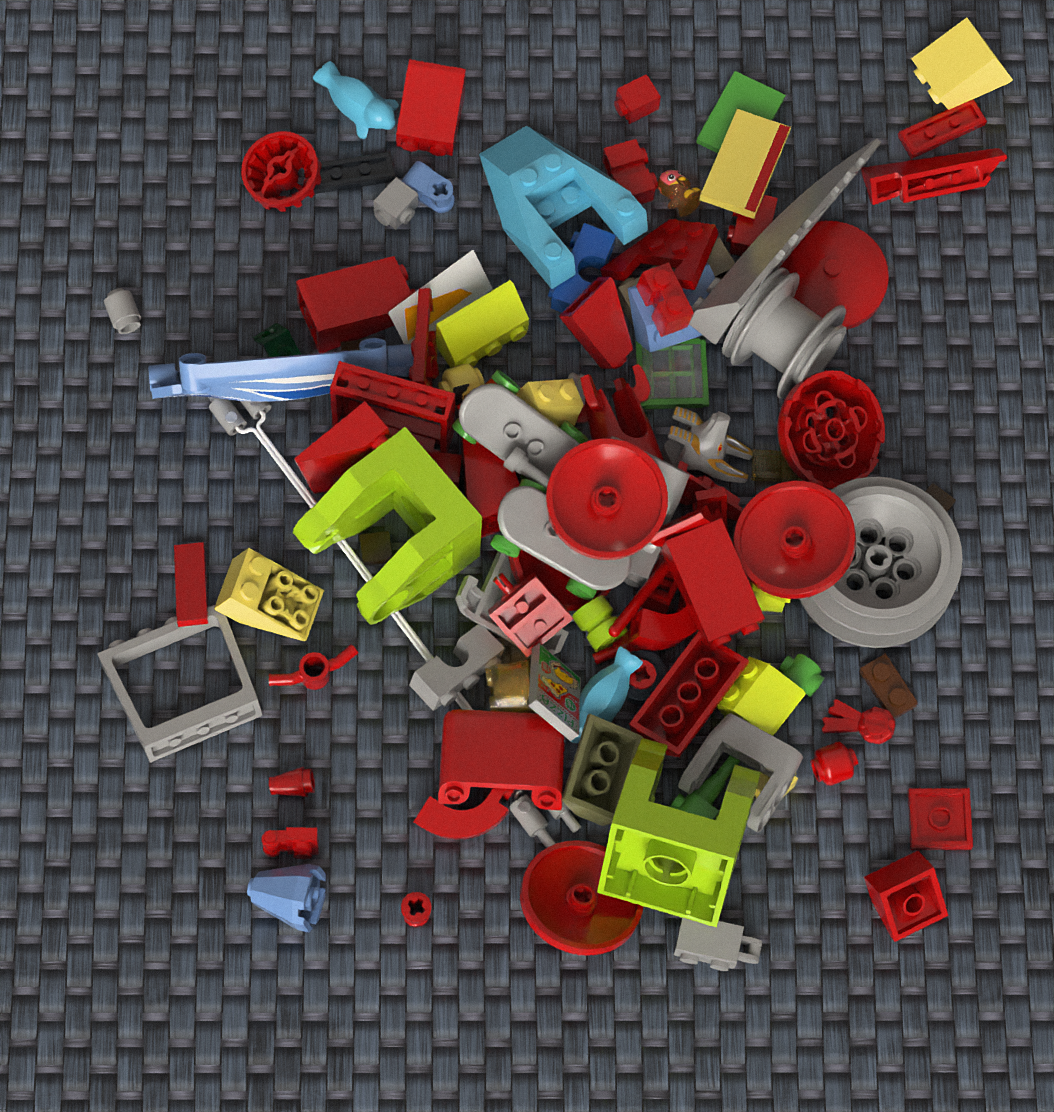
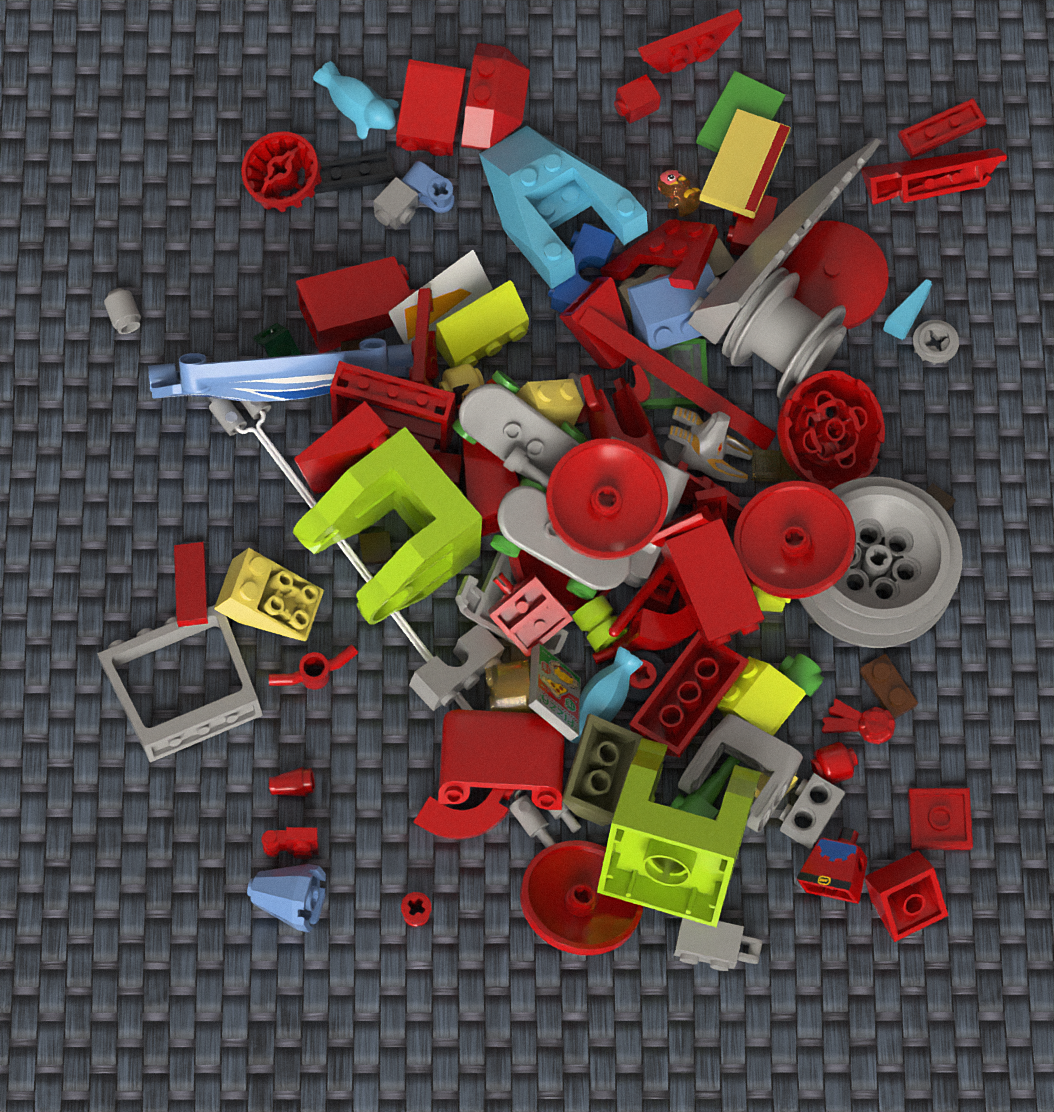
red brick [602,139,658,204] -> none
red brick [636,262,694,337] -> none
light yellow slope [911,17,1013,110] -> none
none -> red wedge [461,43,530,150]
none -> red sticker [578,307,776,451]
none -> red wing [638,9,743,74]
none -> light grey brick [779,773,845,850]
none -> red torso [797,827,868,904]
none -> medium azure slope [883,279,932,340]
none -> light grey gear [912,320,959,365]

